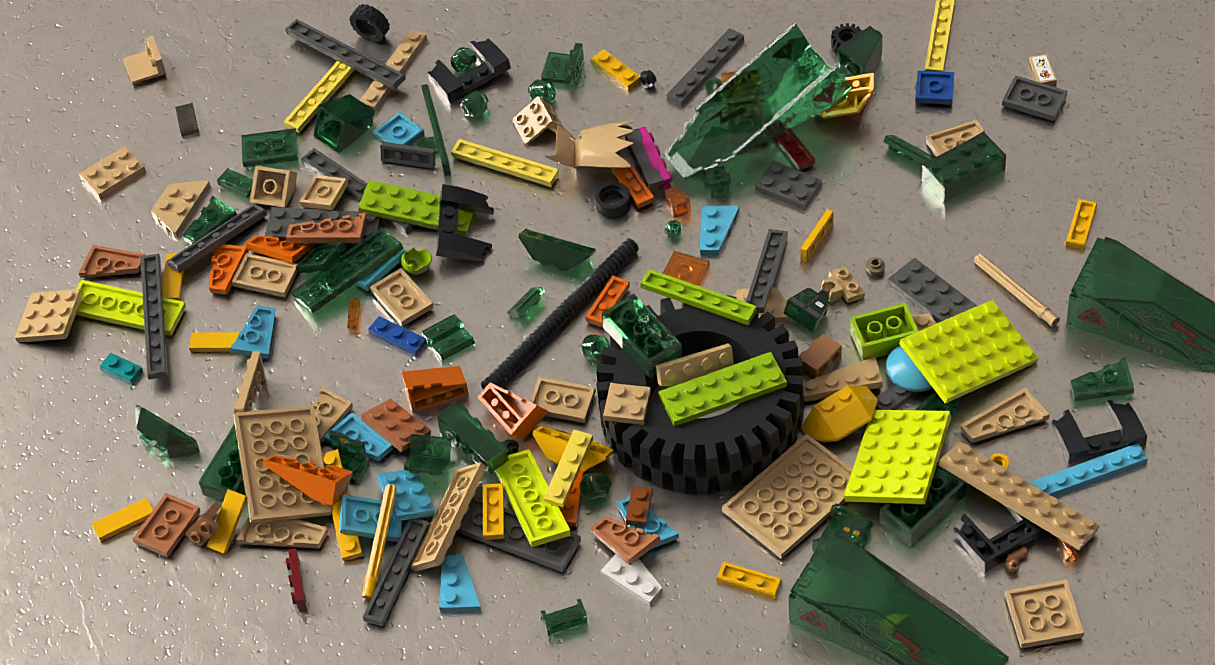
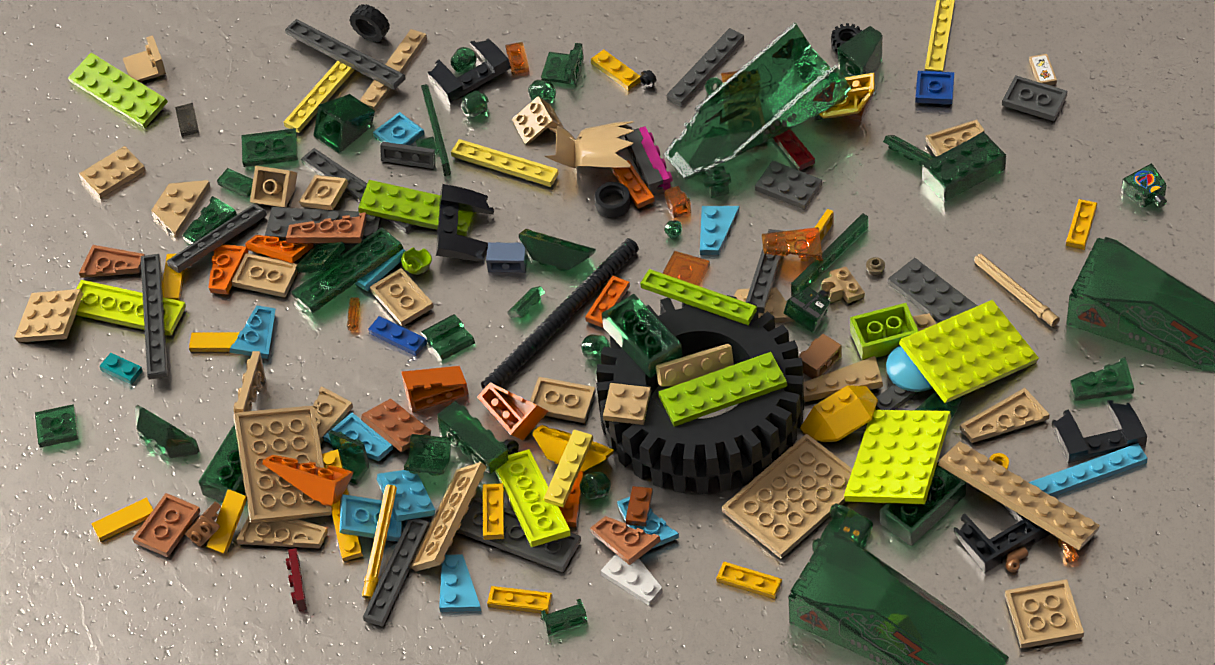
none -> clear green plate [35,404,79,448]
none -> lime plate [68,53,168,128]
none -> sand blue brick [486,242,528,273]
none -> yellow tile [487,586,553,614]
none -> clear orange plate [505,42,529,75]
none -> clear orange wing [762,227,823,261]
none -> clear green tile [791,213,868,299]
none -> clear green torso [1121,163,1167,208]

